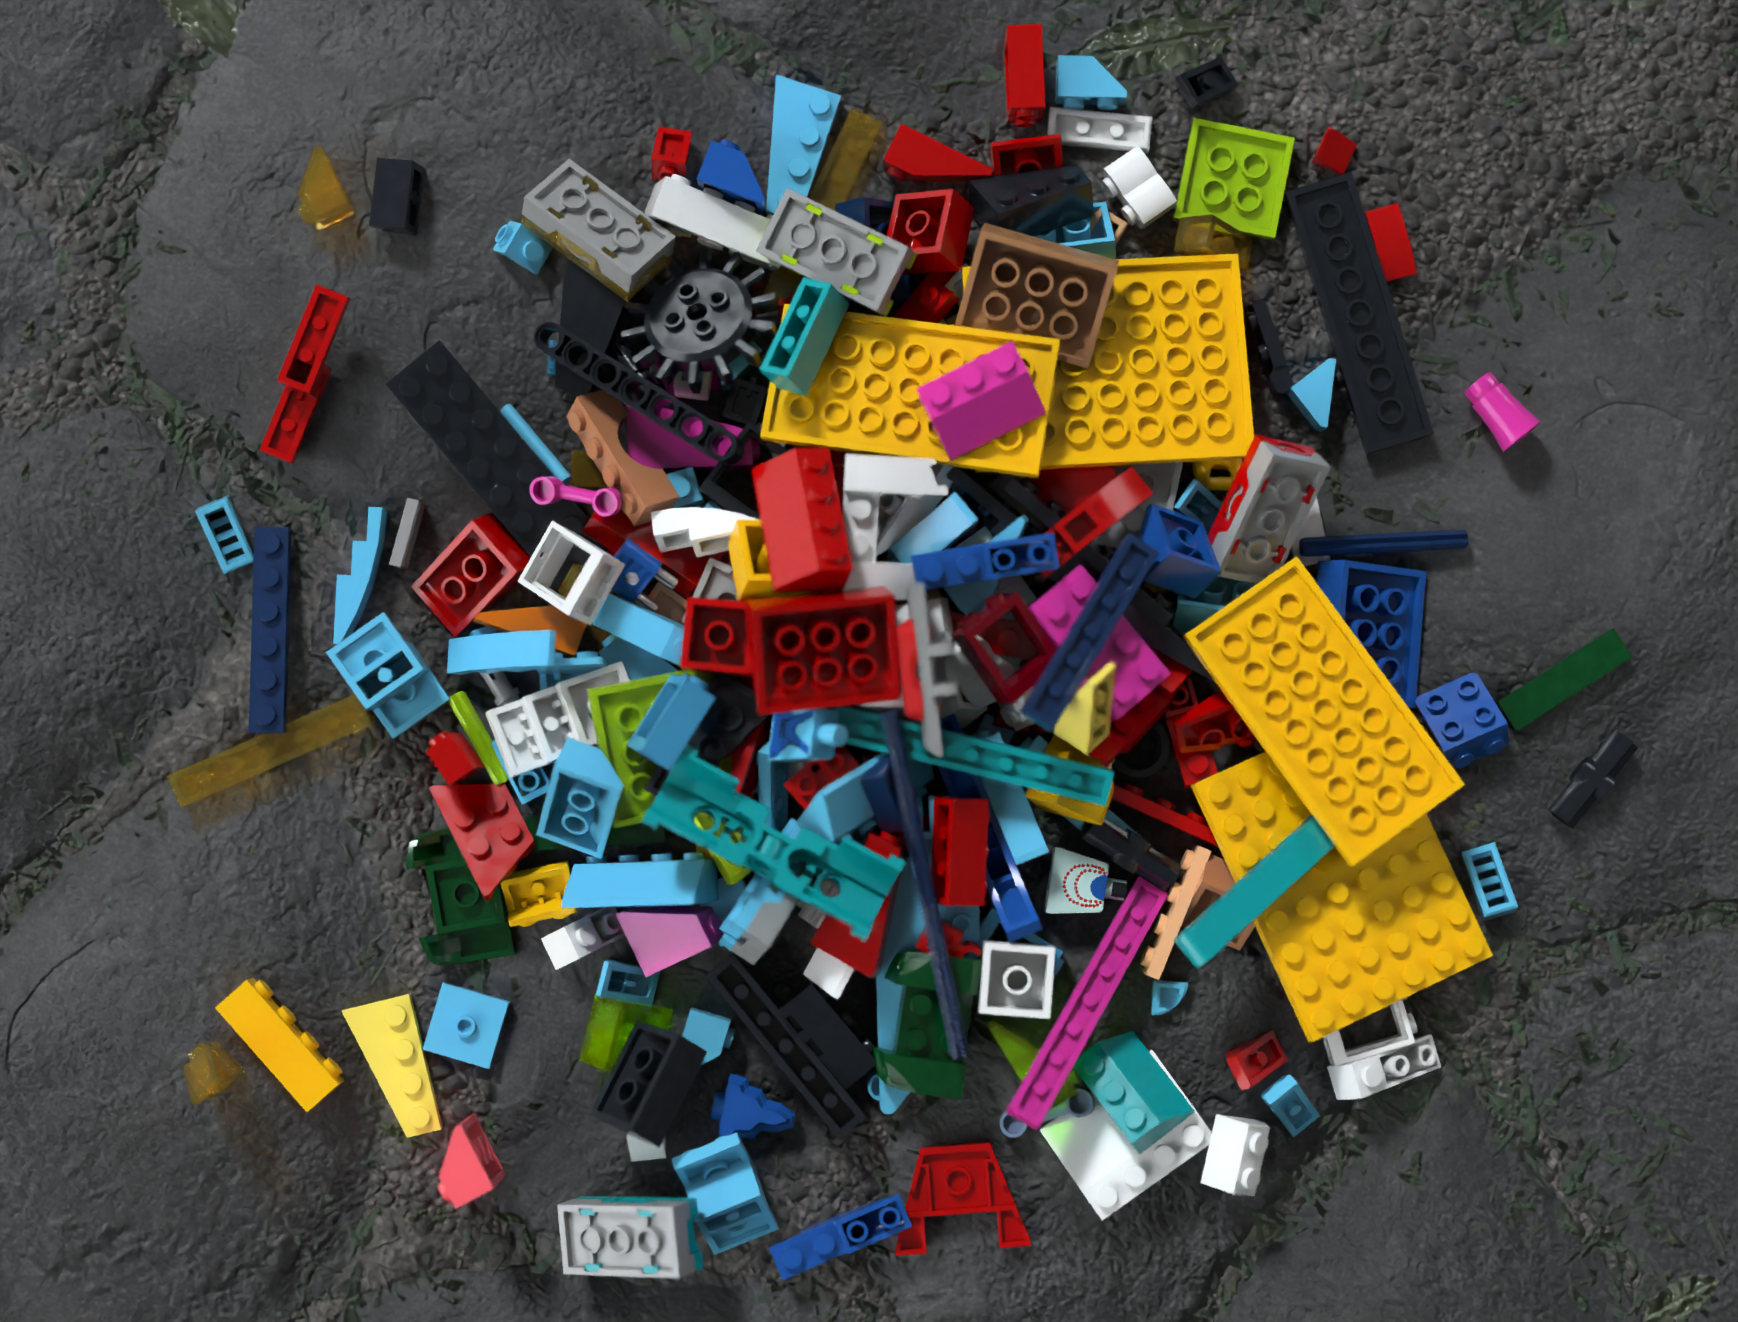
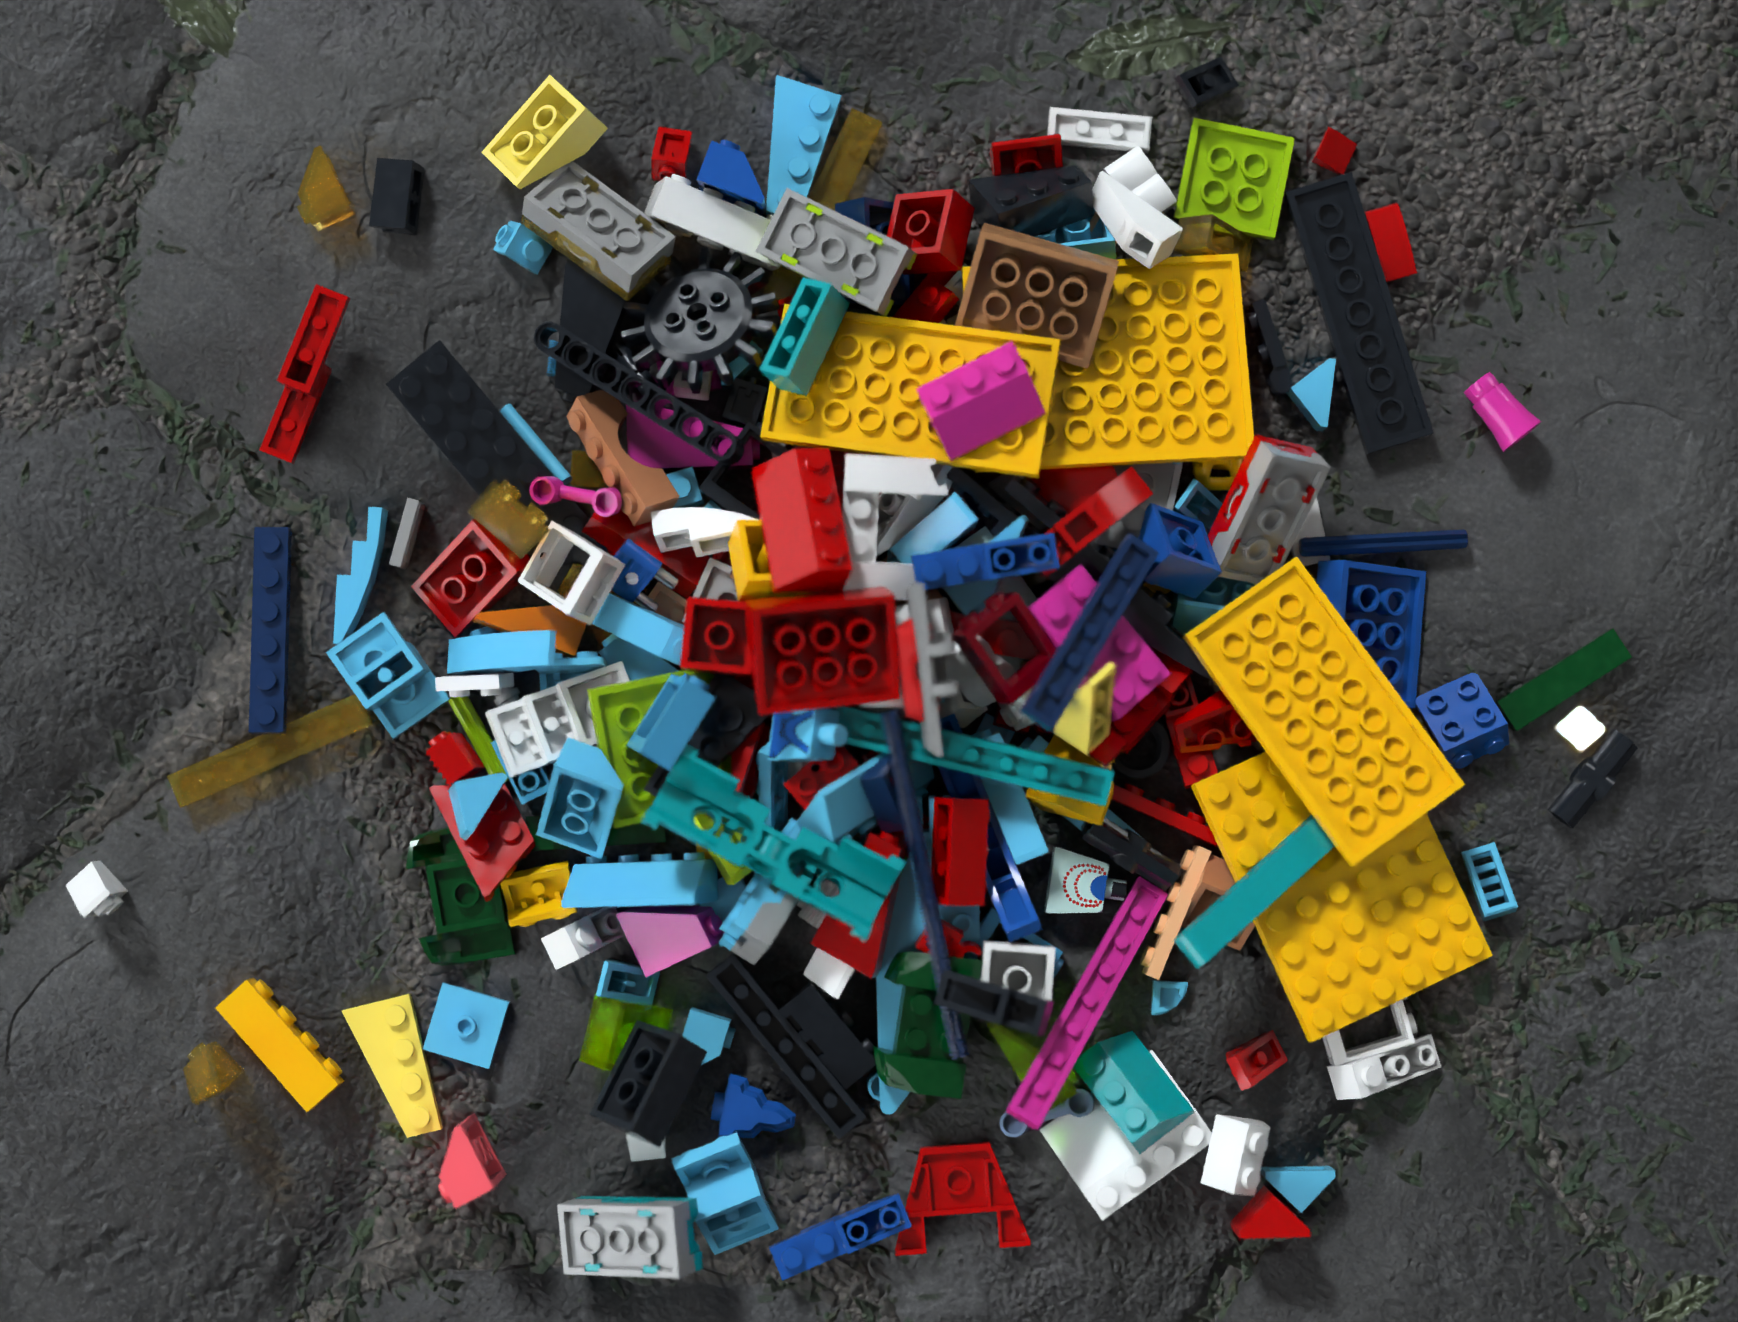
medium azure slope [195,495,254,574] -> none
red slope [883,123,994,182] -> none
red window [1004,24,1045,128] -> none
medium azure slope [1056,55,1127,110] -> none
medium azure slope [1261,1074,1320,1138] -> none
none -> white slope [66,861,128,918]
none -> white plate [435,672,514,697]
none -> medium azure slope [448,772,508,841]
none -> clear yellow slope [467,479,550,558]
none -> light yellow slope [482,75,608,189]
none -> black slope [934,969,1054,1036]
none -> white slope [1092,171,1183,269]
none -> red slope [1231,1186,1310,1239]
none -> medium azure slope [1261,1166,1335,1213]
none -> slope [1553,704,1607,753]

